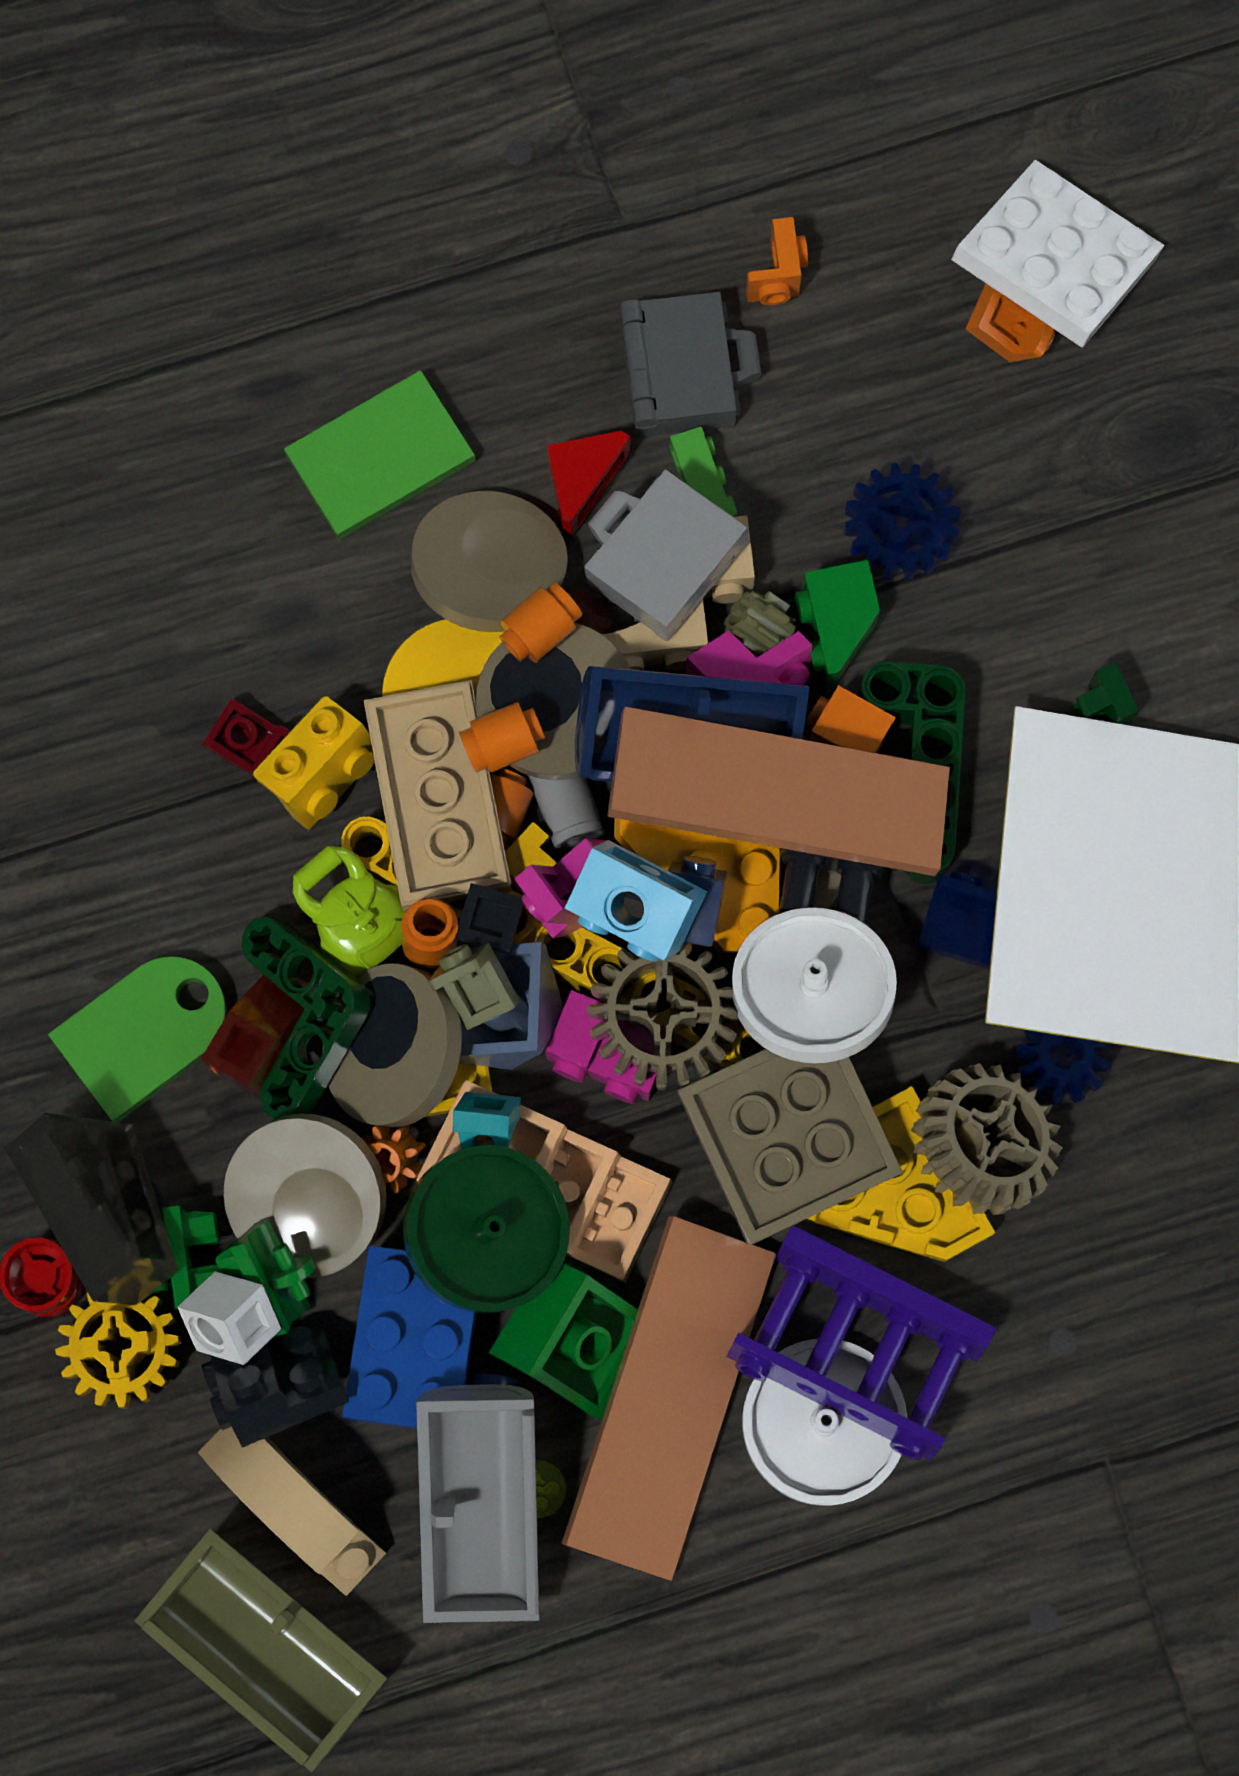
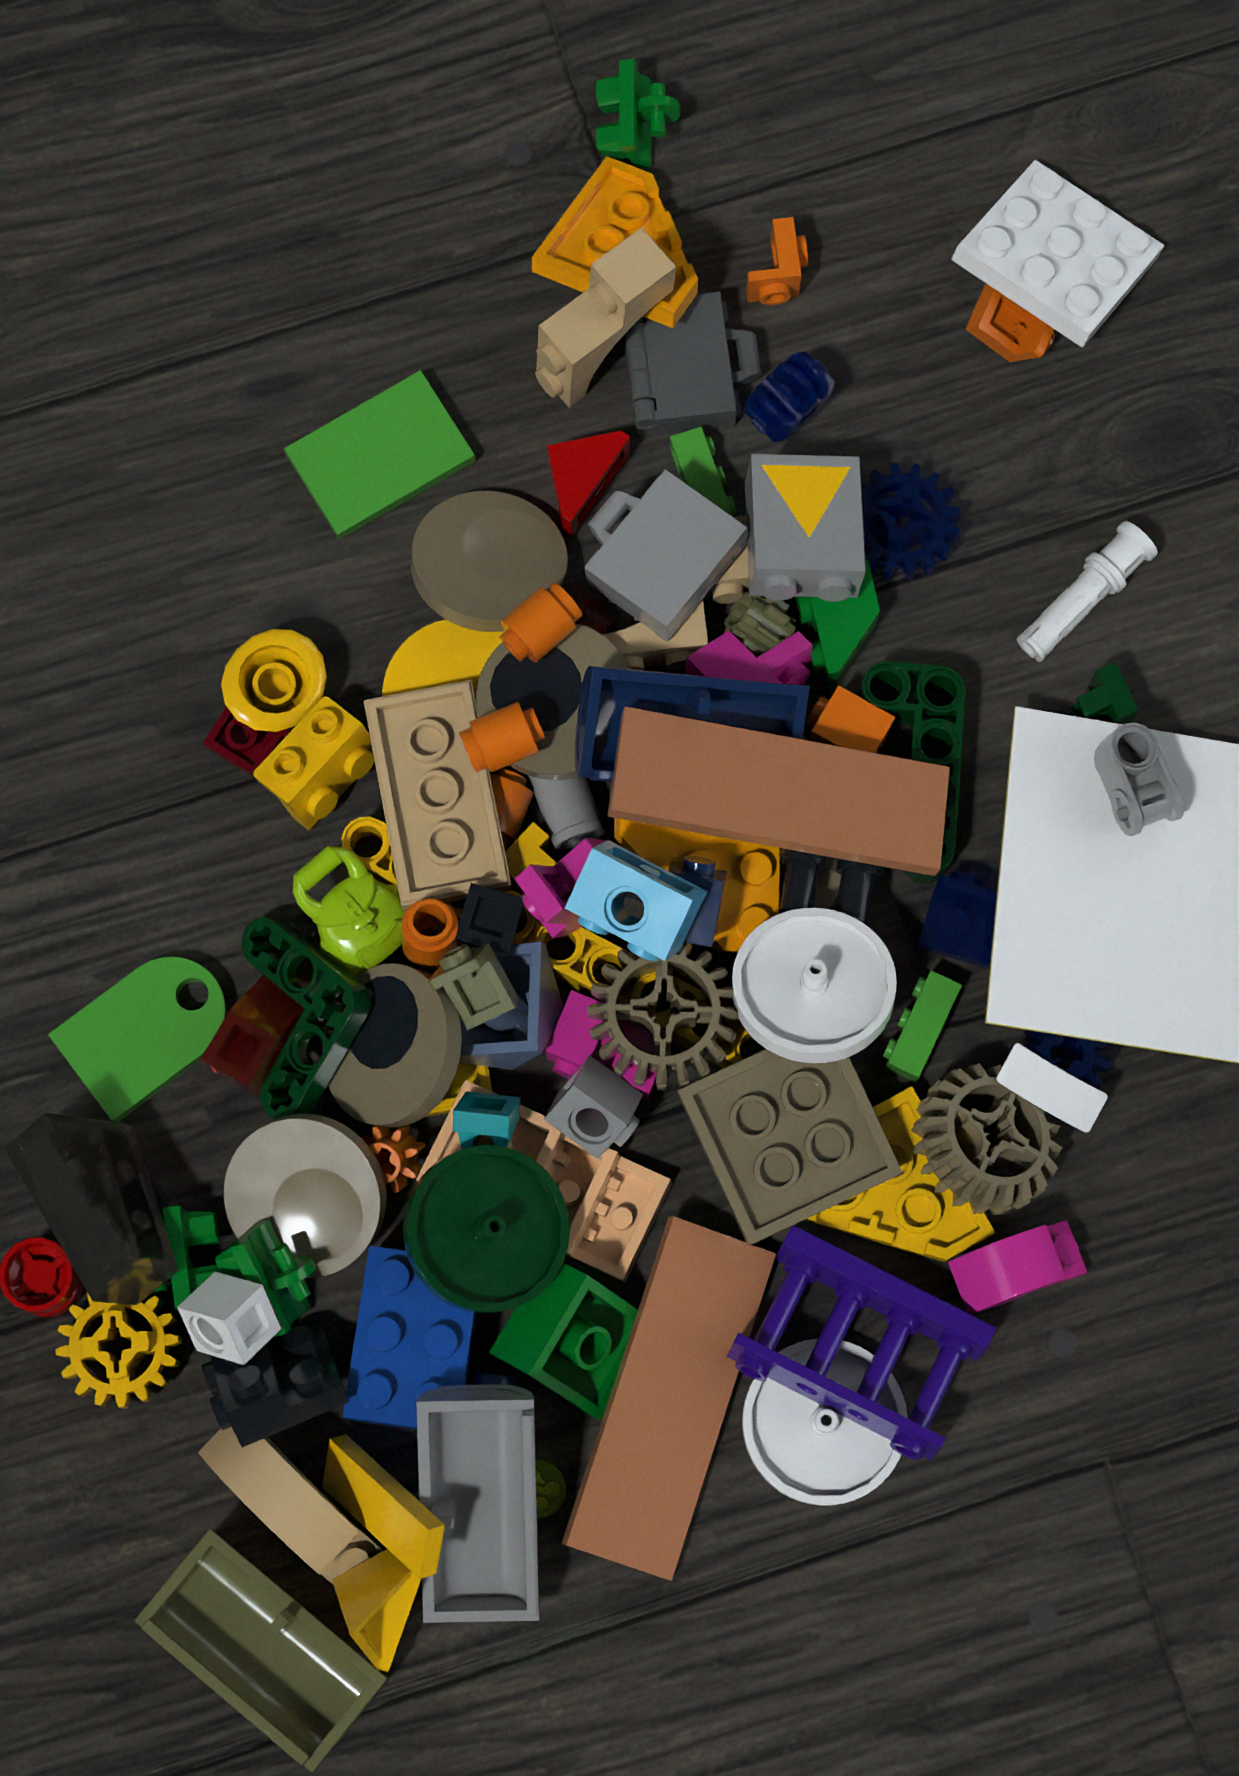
none -> yellow hat [221,629,327,732]
none -> yellow tile [322,1434,445,1579]
none -> yellow slope [332,1549,421,1672]
none -> light orange plate [532,156,698,328]
none -> tan arch [535,227,676,408]
none -> light grey brick [544,1055,643,1159]
none -> green hips [596,58,680,169]
none -> clear blue gear [744,351,835,442]
none -> light grey brick [745,454,865,602]
none -> bright green piece [883,971,962,1083]
none -> dark pink brick [948,1220,1087,1315]
none -> white sticker [996,1043,1108,1133]
none -> white pin [1016,521,1158,662]
none -> light grey piece [1094,722,1184,836]

